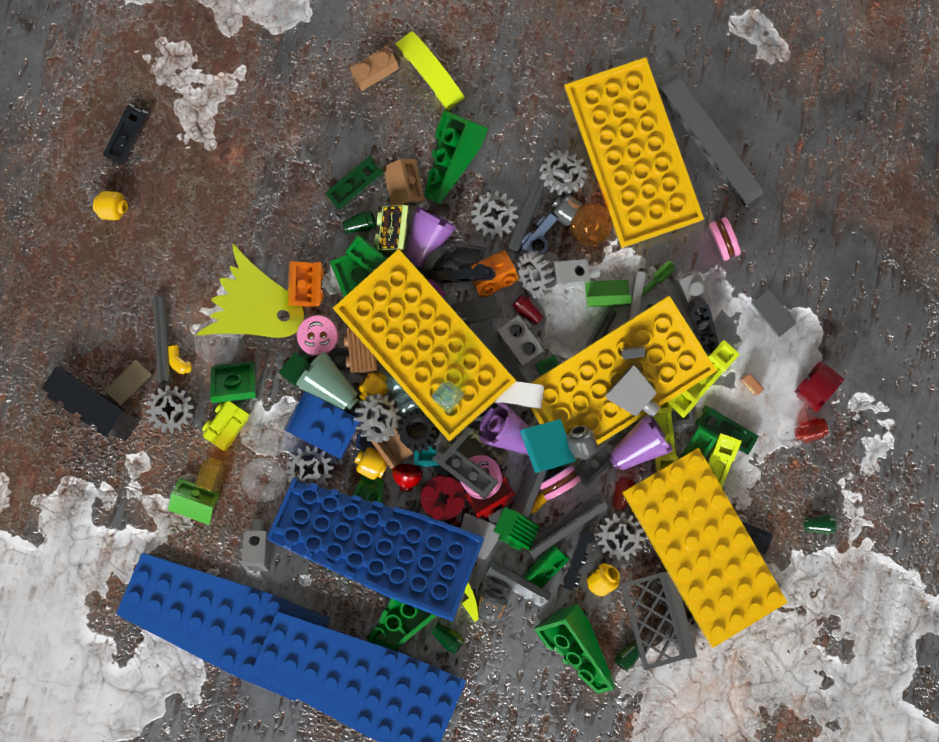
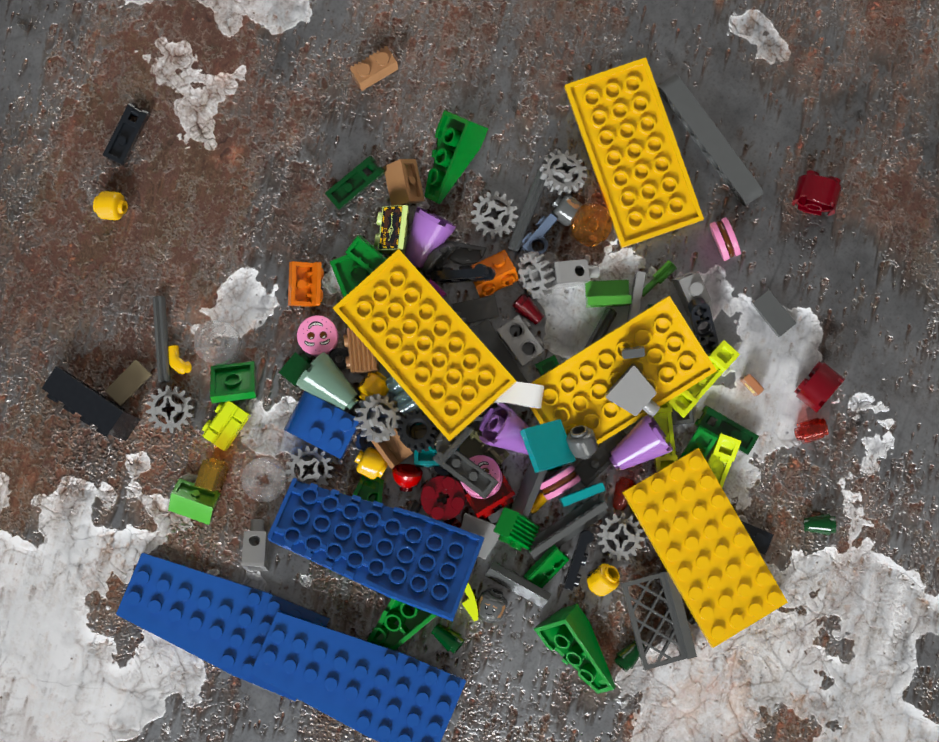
neon yellow piece [196,244,304,338] -> none
dark green cone [342,210,376,234] -> none
neon yellow slope [395,31,465,111] -> none
clear light blue leg [432,381,465,413] -> none
none -> teal tile [558,482,606,507]
none -> dark red brick [792,170,842,216]

